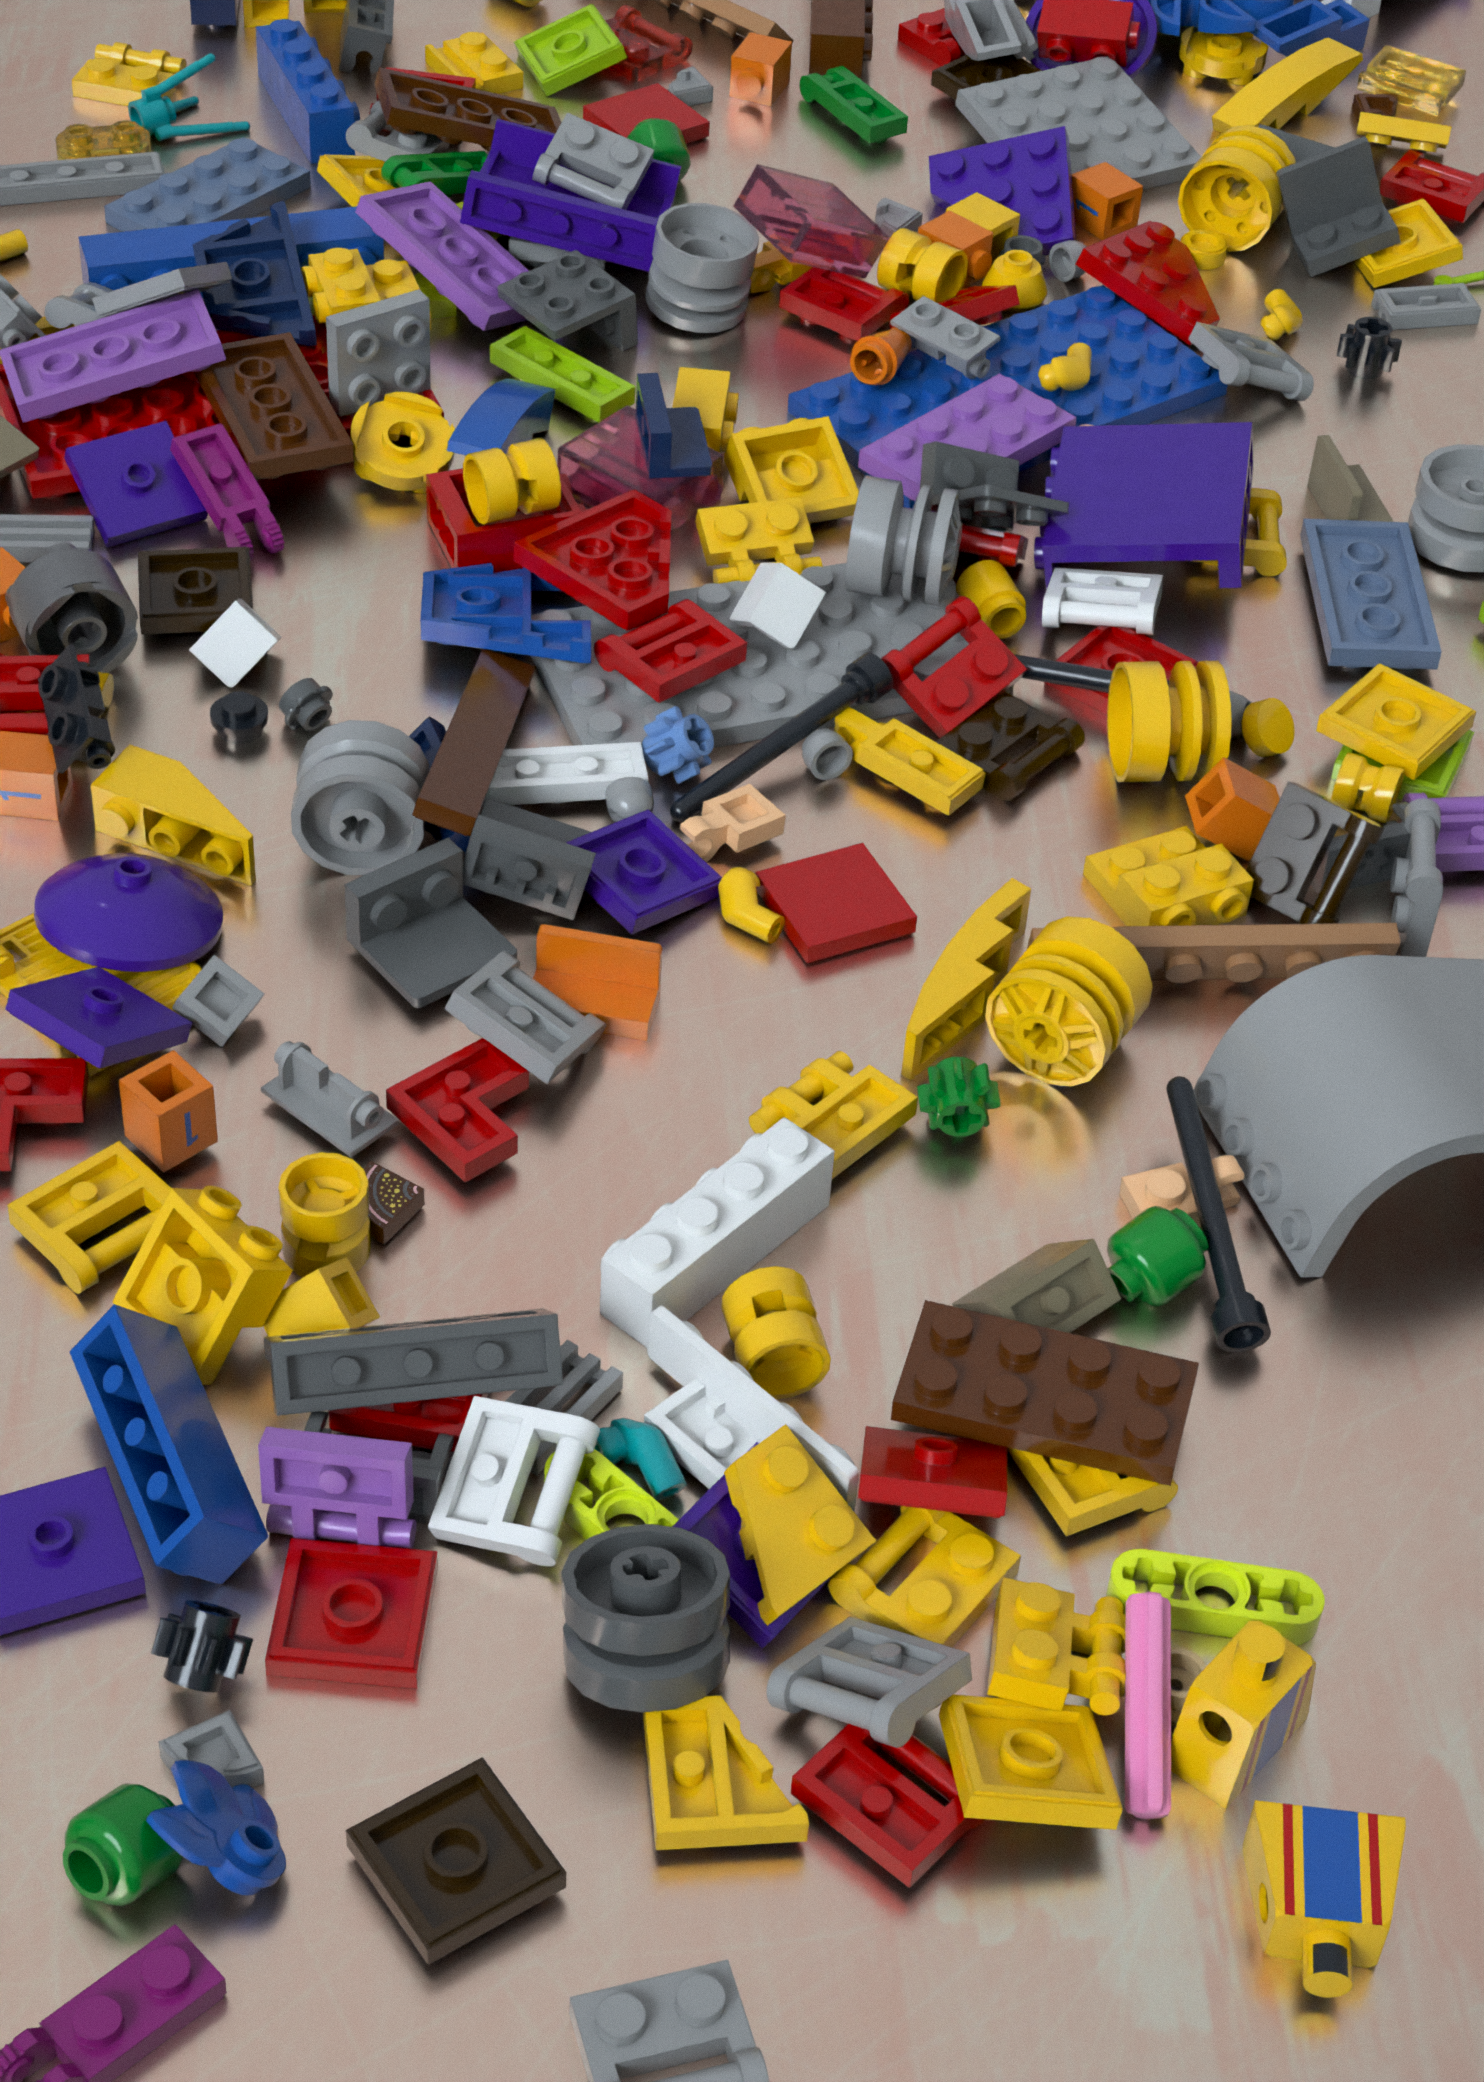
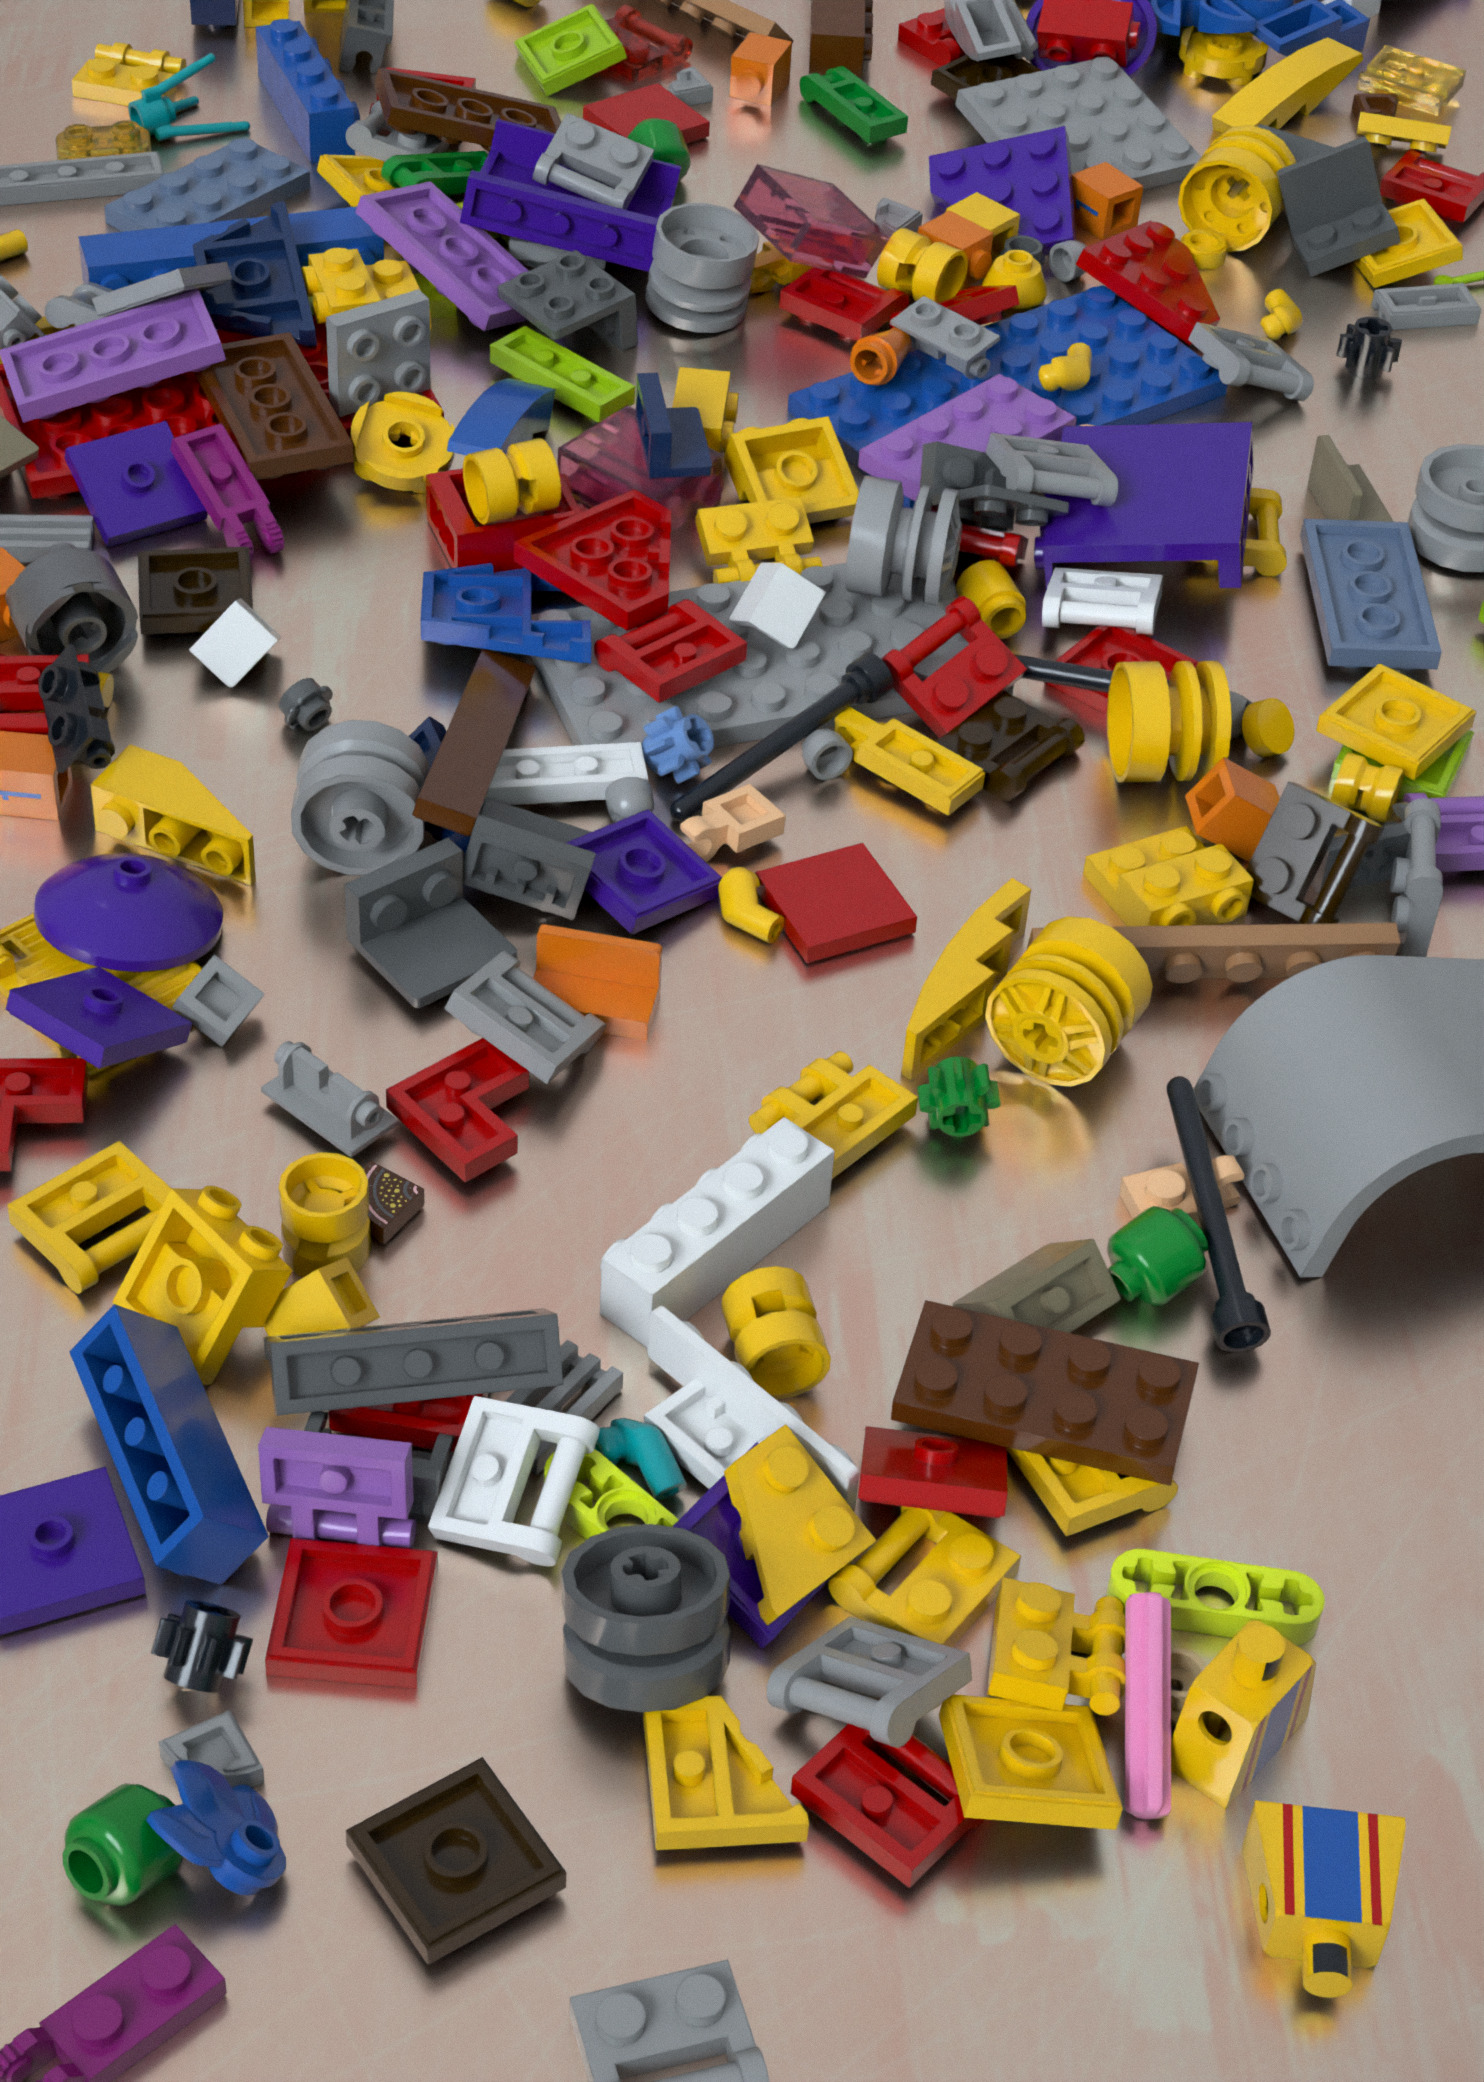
orange brick [119,1050,218,1172] -> none
black plate [210,692,268,744] -> none
yellow plate [425,32,524,94] -> none
none -> light grey plate [985,433,1118,507]

